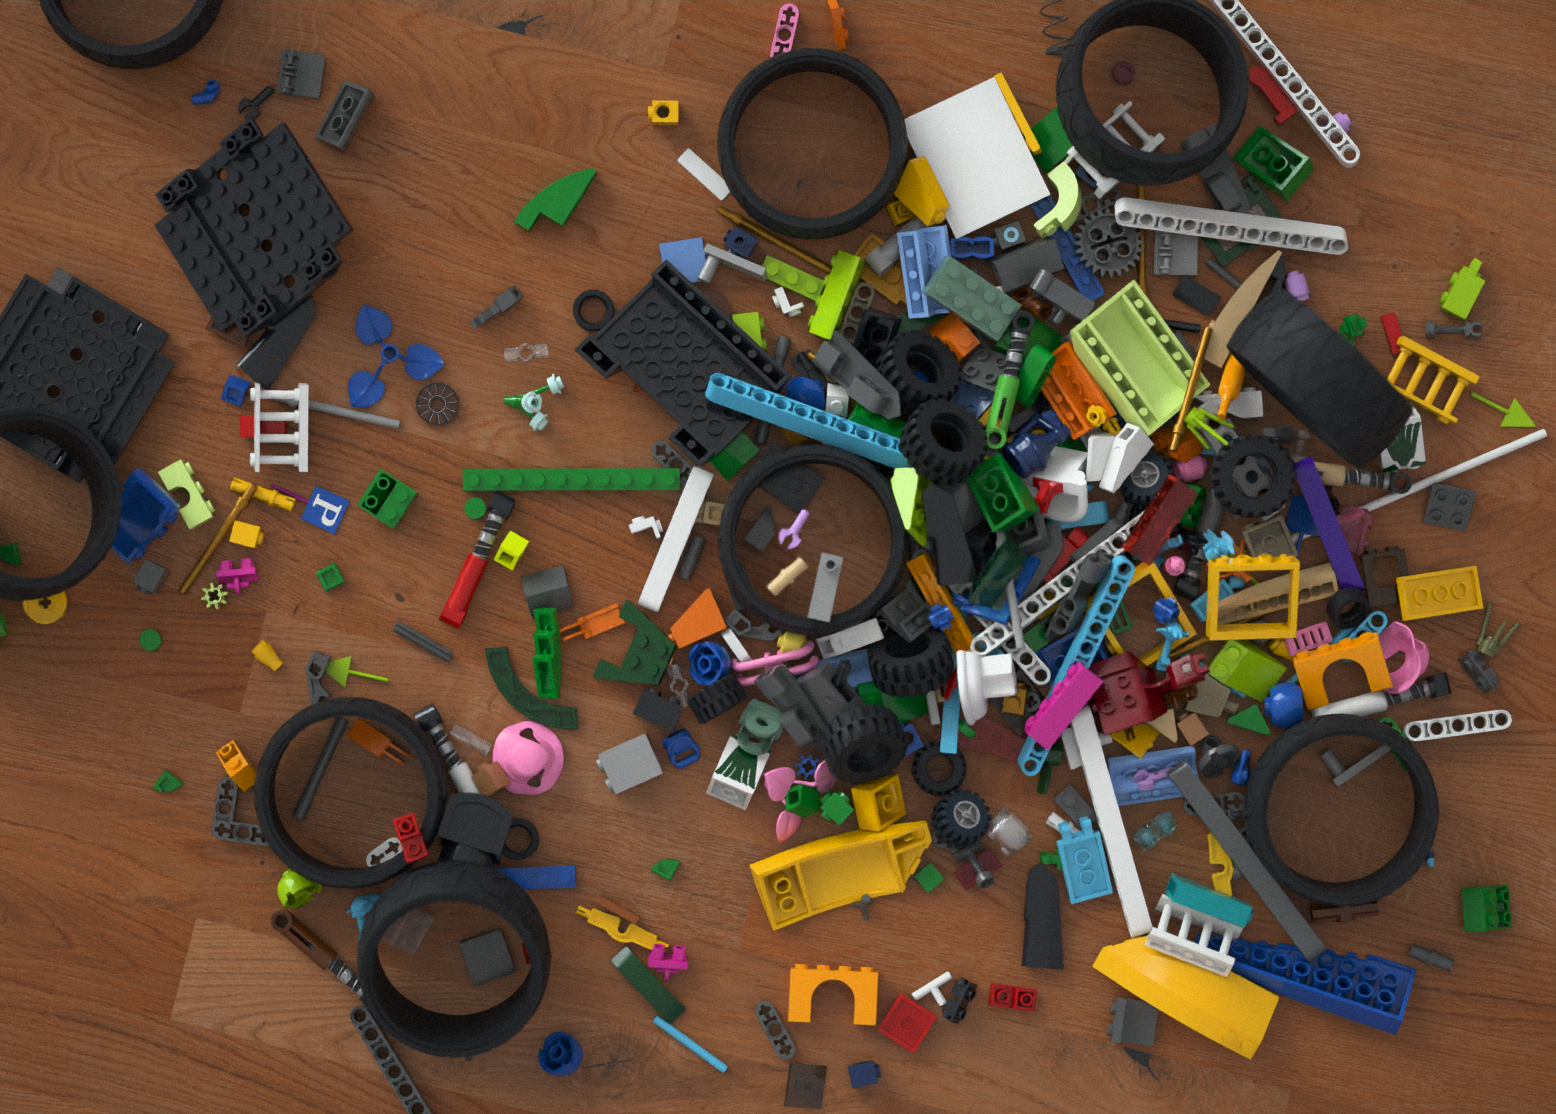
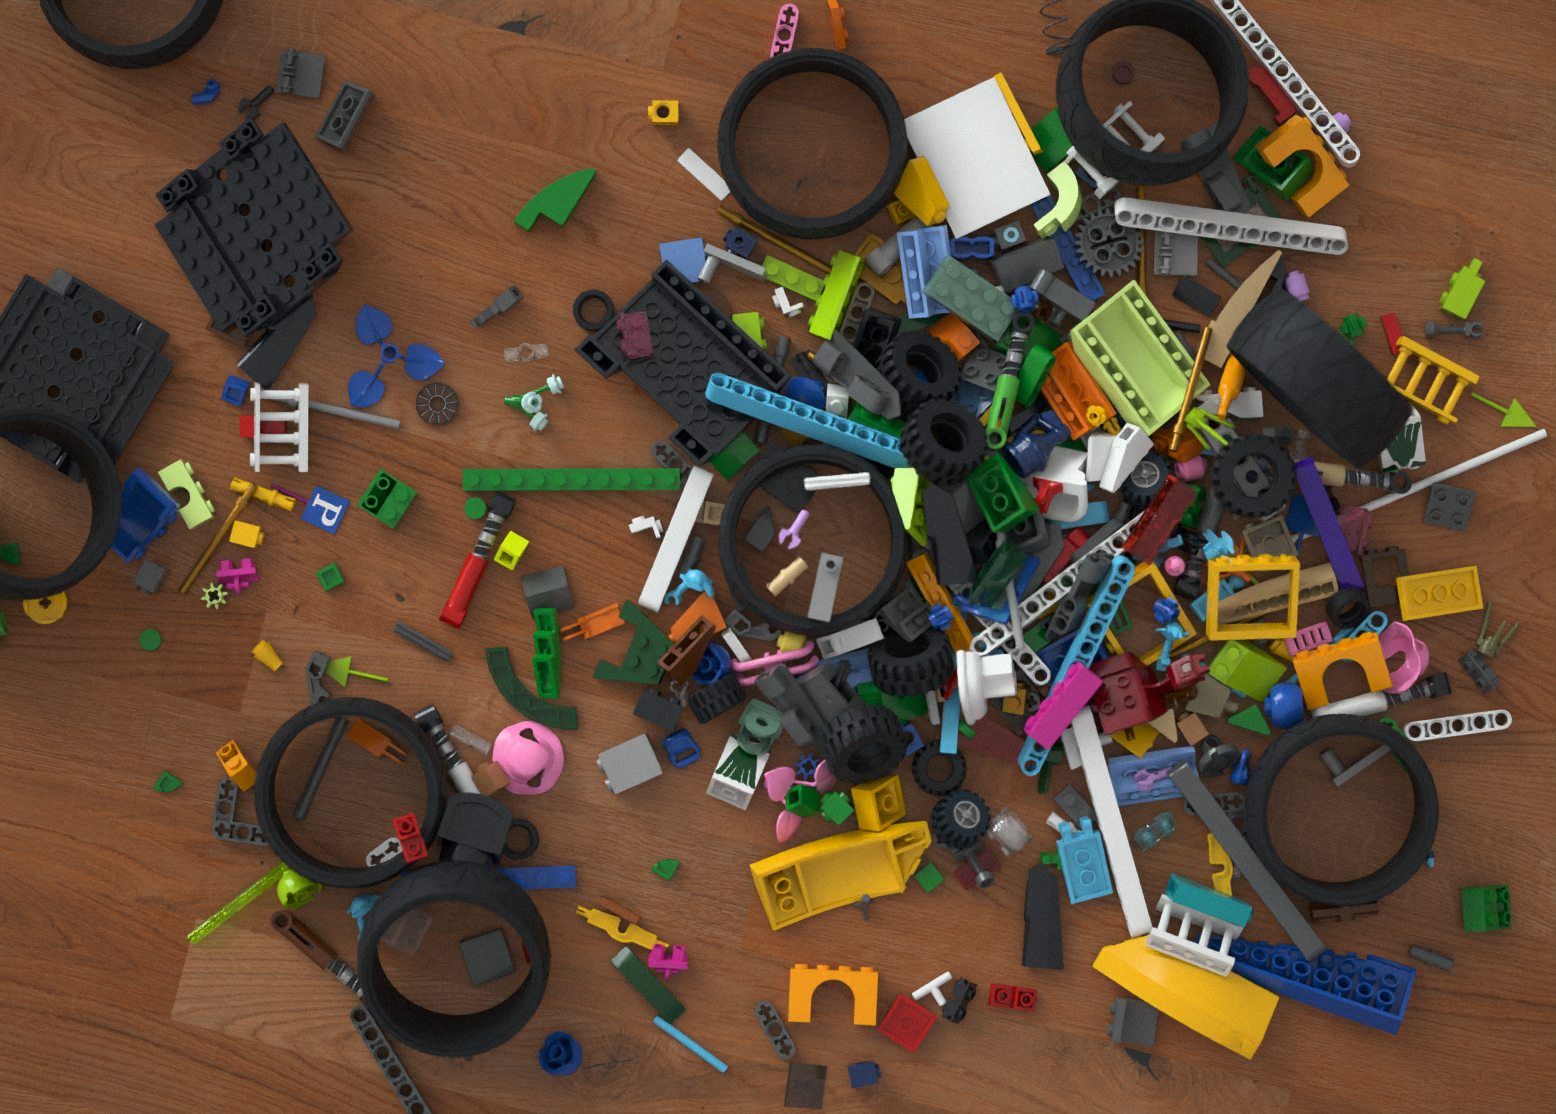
none -> clear neon green axle [186,862,290,945]
none -> clear pink bracket [616,311,654,359]
none -> reddish brown slope [657,615,716,686]
none -> medium azure piece [664,568,715,605]
none -> white axle [804,473,870,490]
none -> blue gear [1011,286,1039,313]
none -> light orange arch [1255,115,1349,217]

